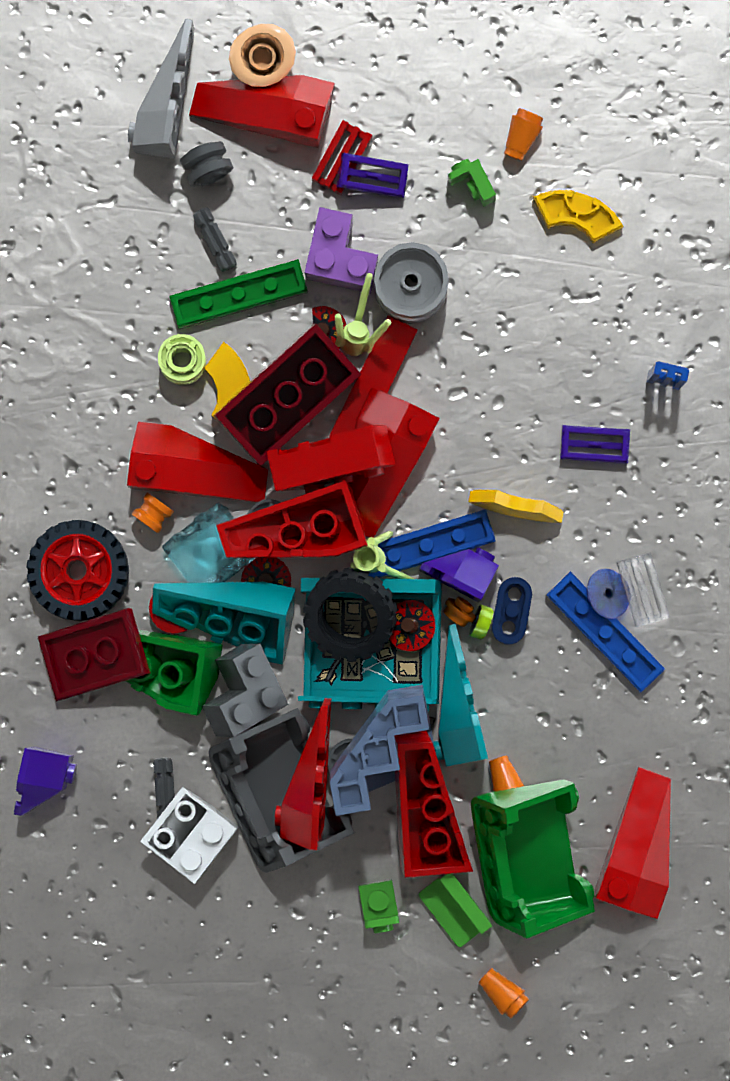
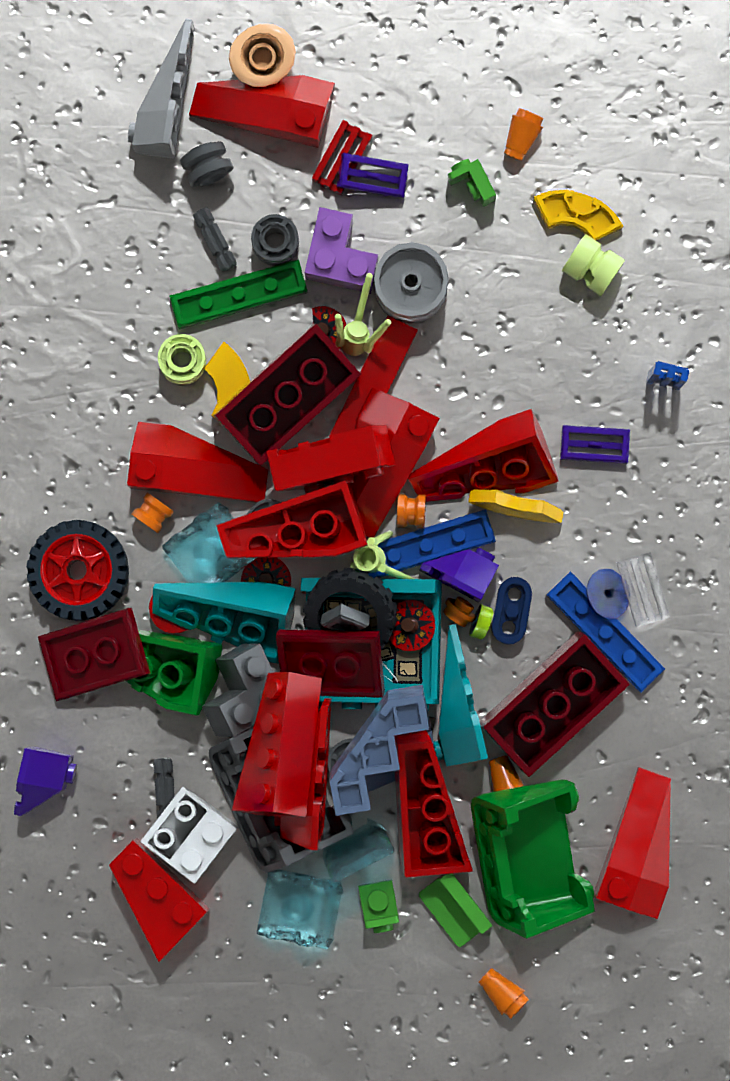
none -> red wedge [109,838,210,962]
none -> red wedge [231,672,322,817]
none -> dark grey wheel [251,214,299,266]
none -> clear light blue slope [257,869,344,949]
none -> dark red tile [276,629,385,698]
none -> dark grey tile [321,604,370,631]
none -> clear light blue slope [322,818,395,883]
none -> orange wheel [397,494,426,529]
none -> red wedge [408,409,559,502]
none -> dark red brick [480,631,630,777]
none -> yellowish green wheel [562,234,625,296]

